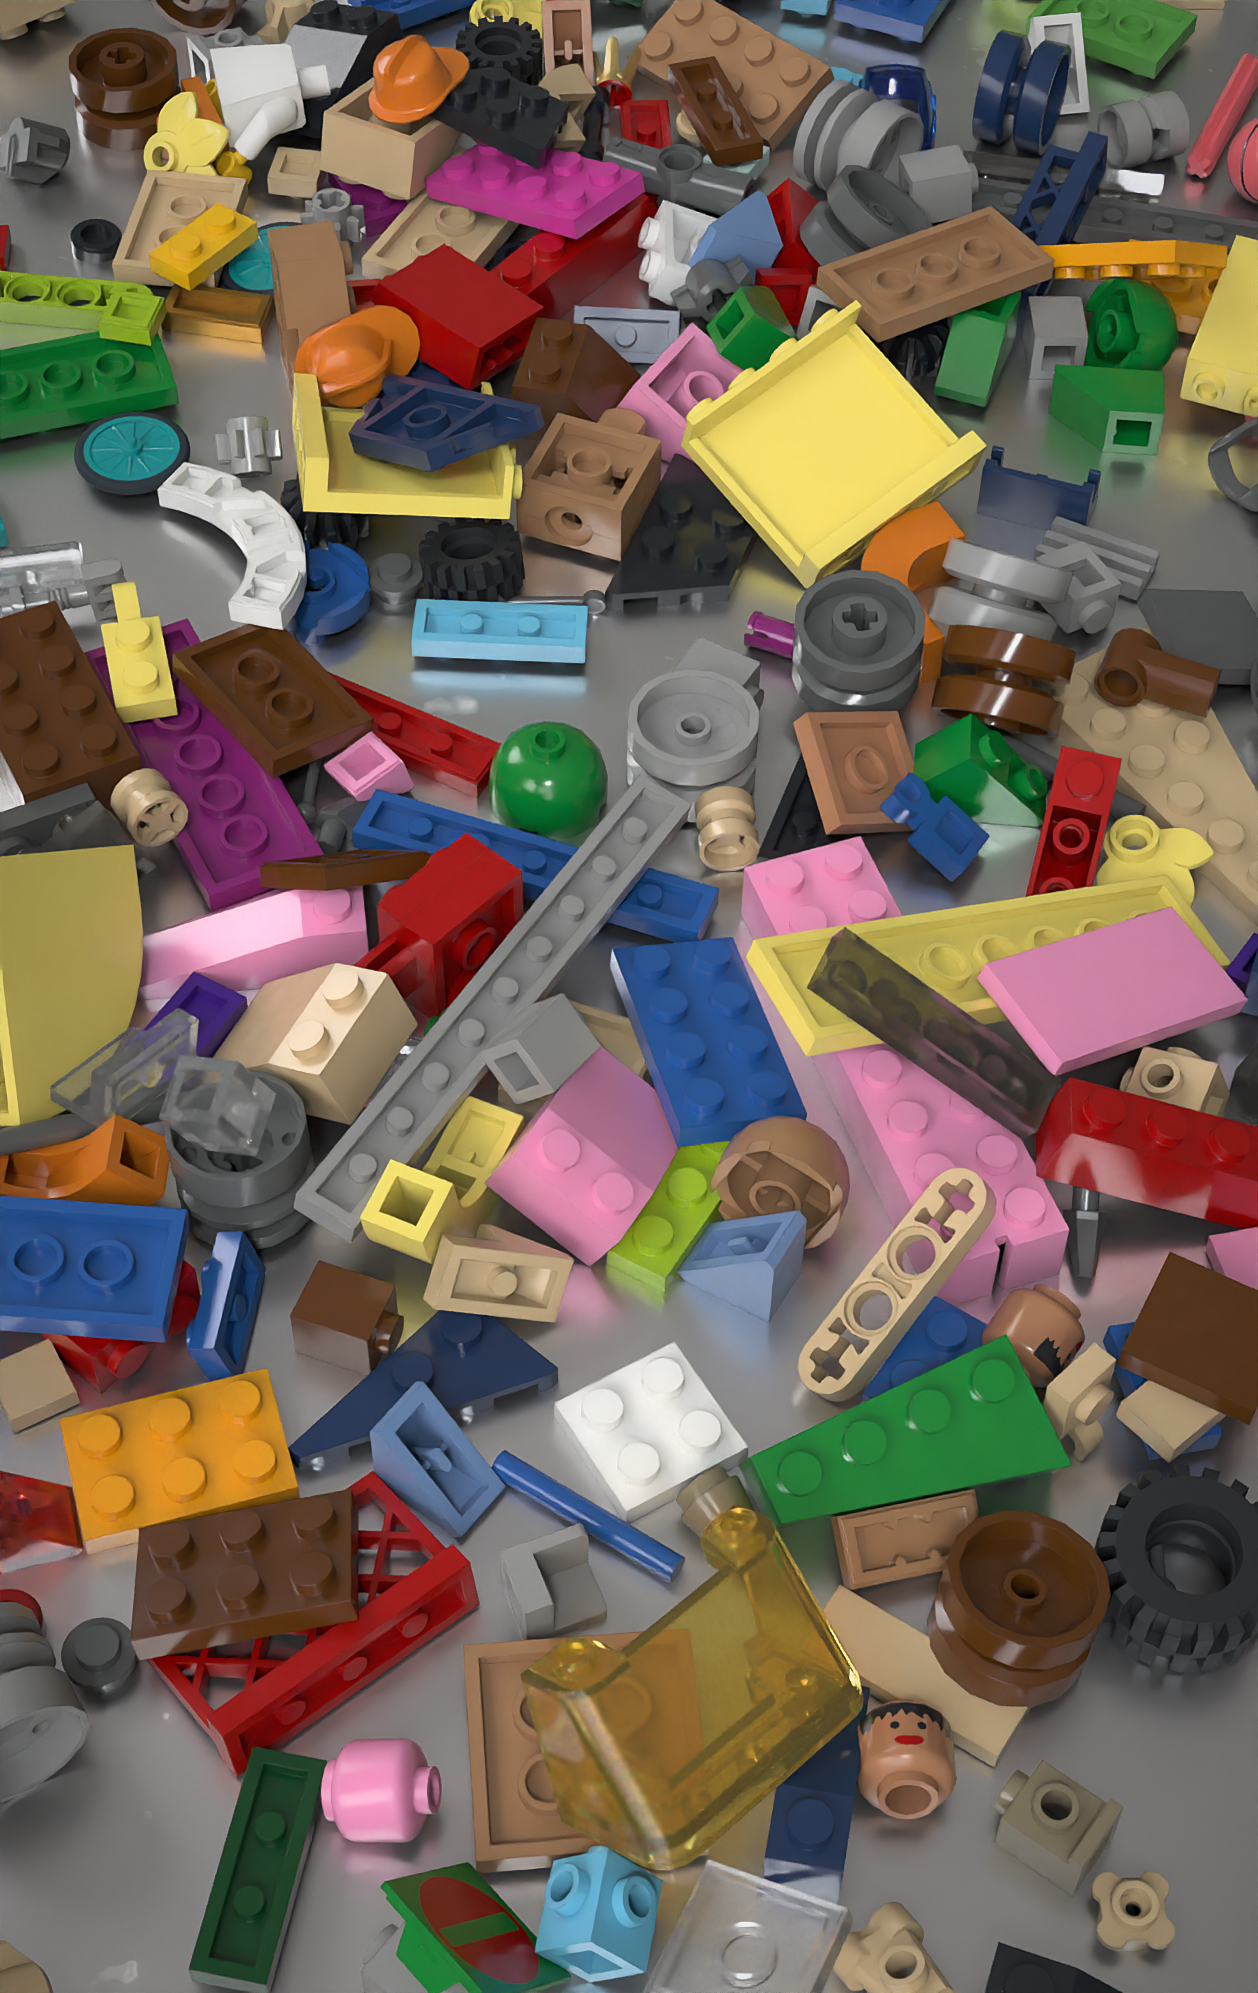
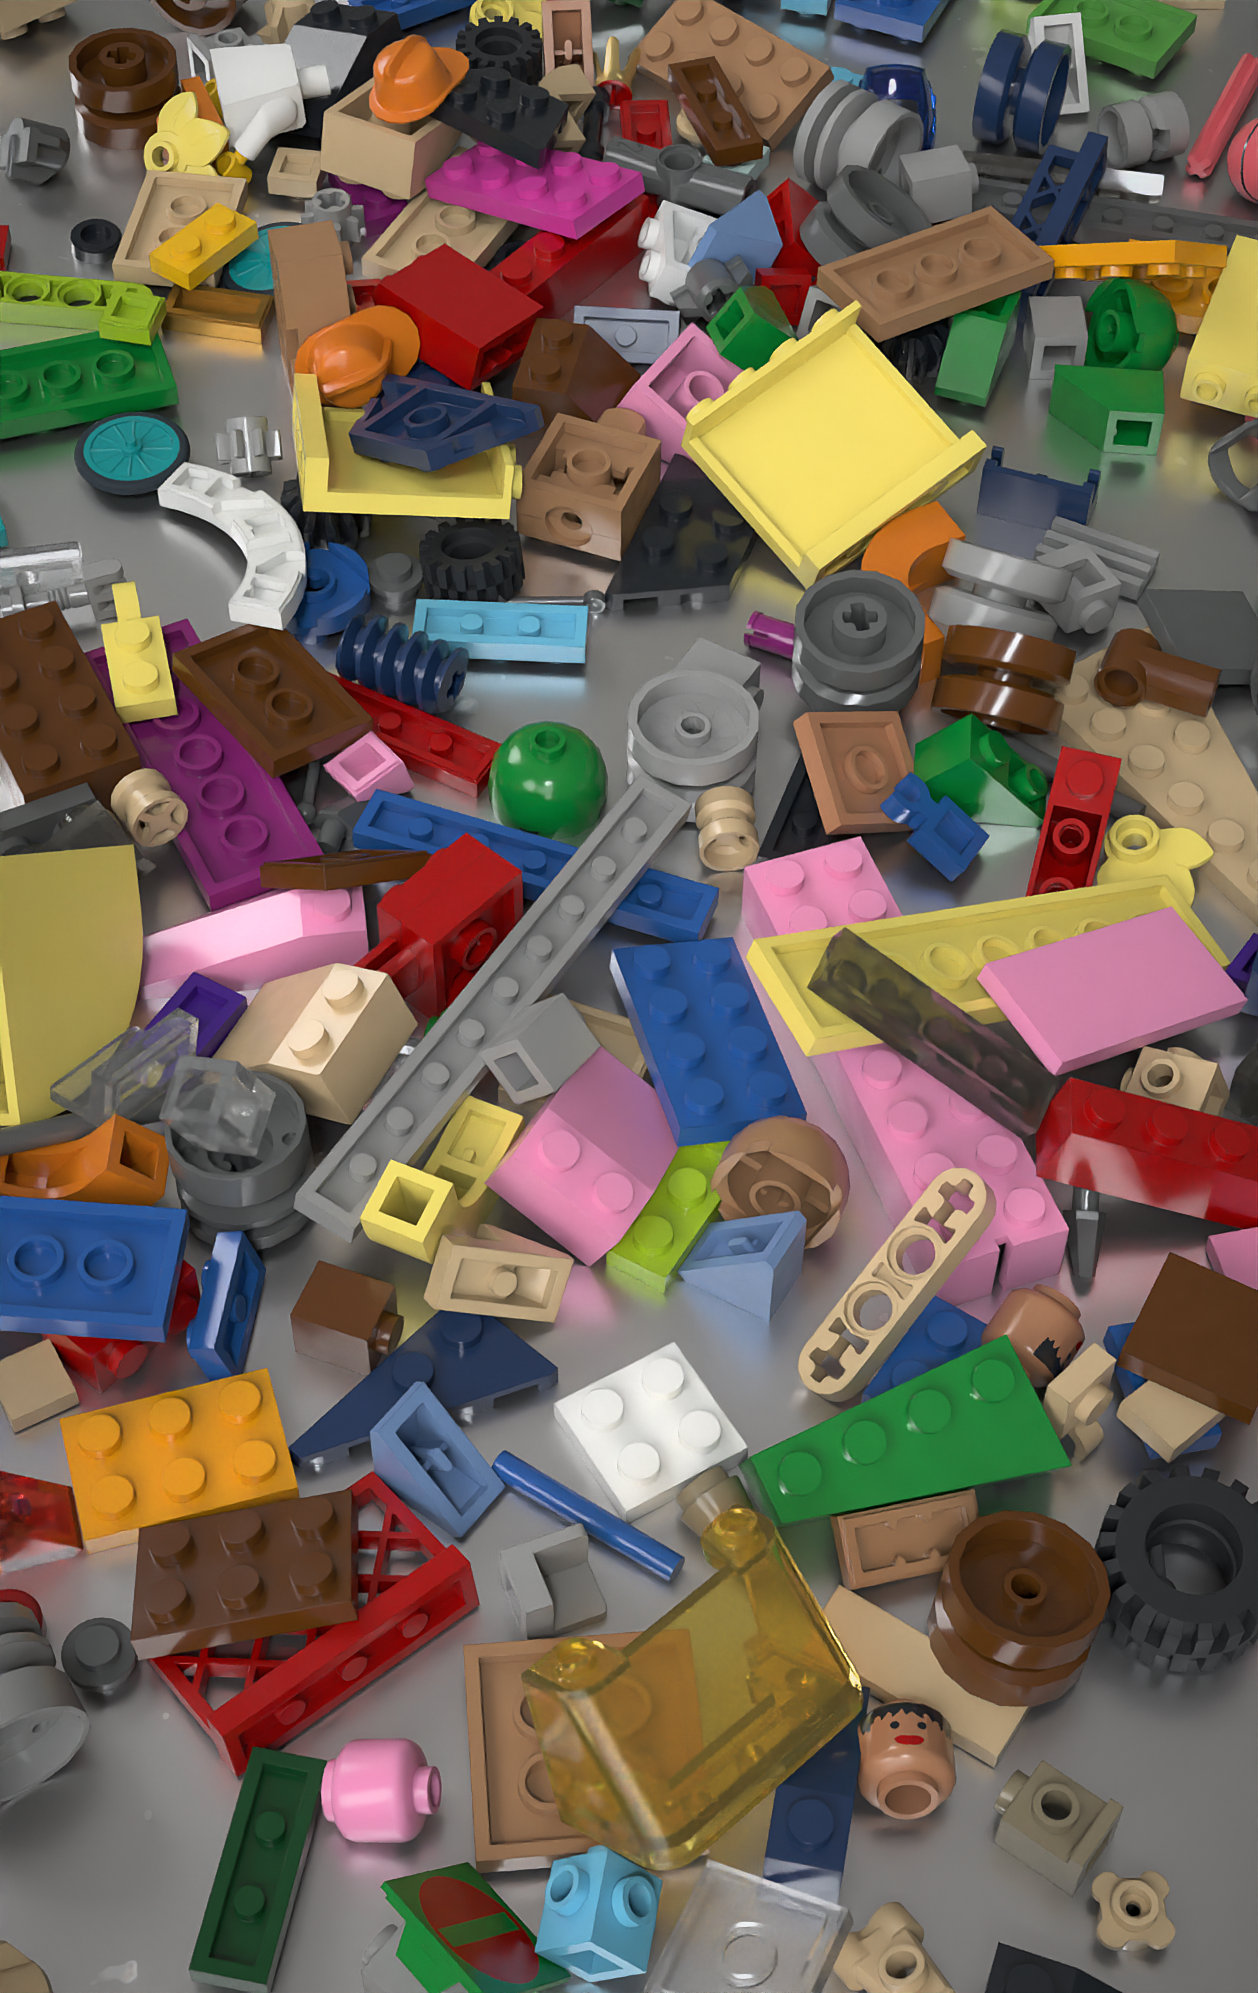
none -> dark blue piece [335,614,469,714]

